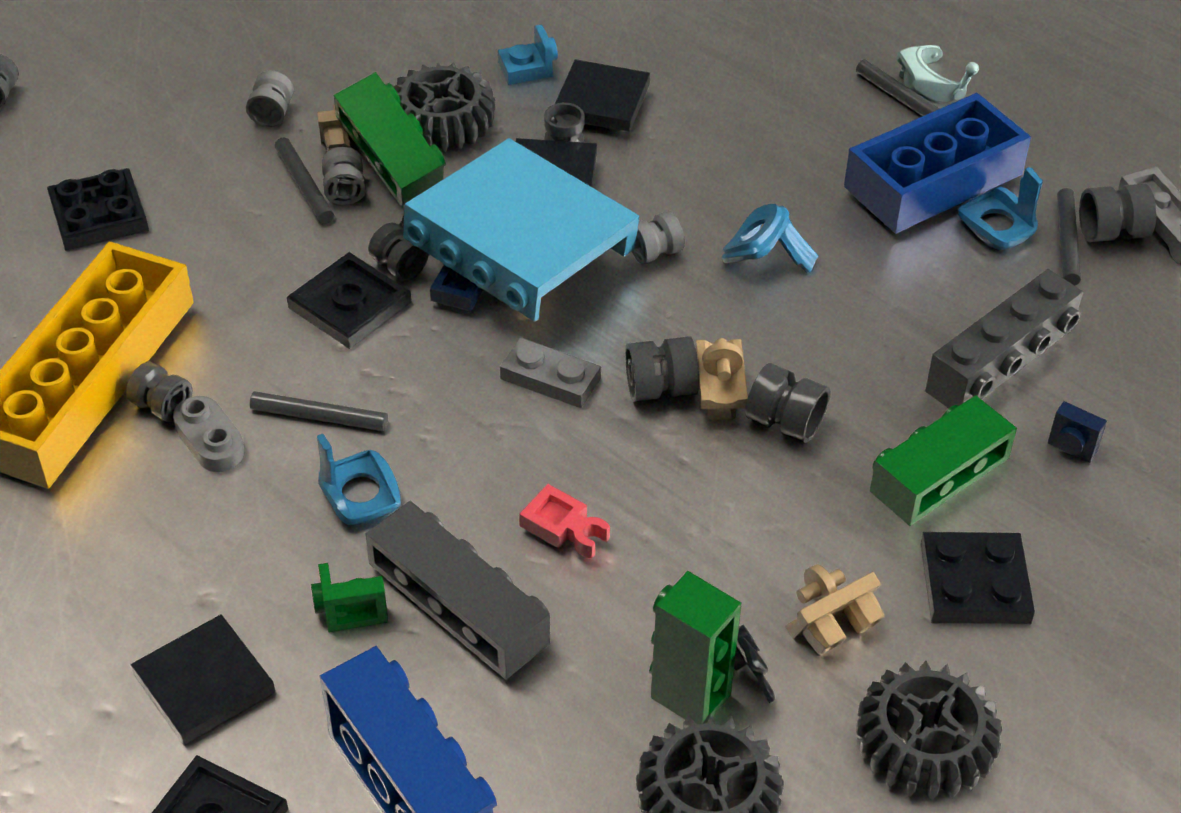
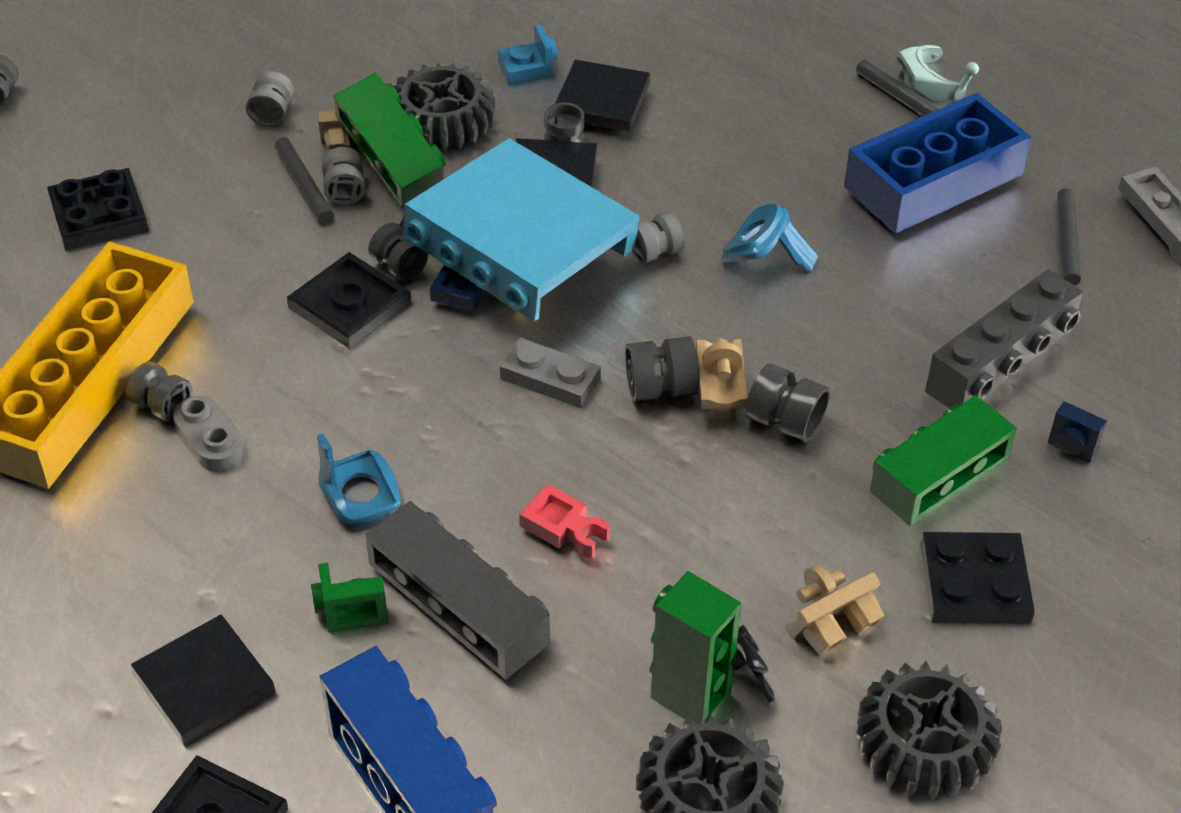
dark grey bar [250,391,388,431] -> none
dark azure piece [958,167,1043,250] -> none
dark grey wheel [1079,184,1157,243] -> none

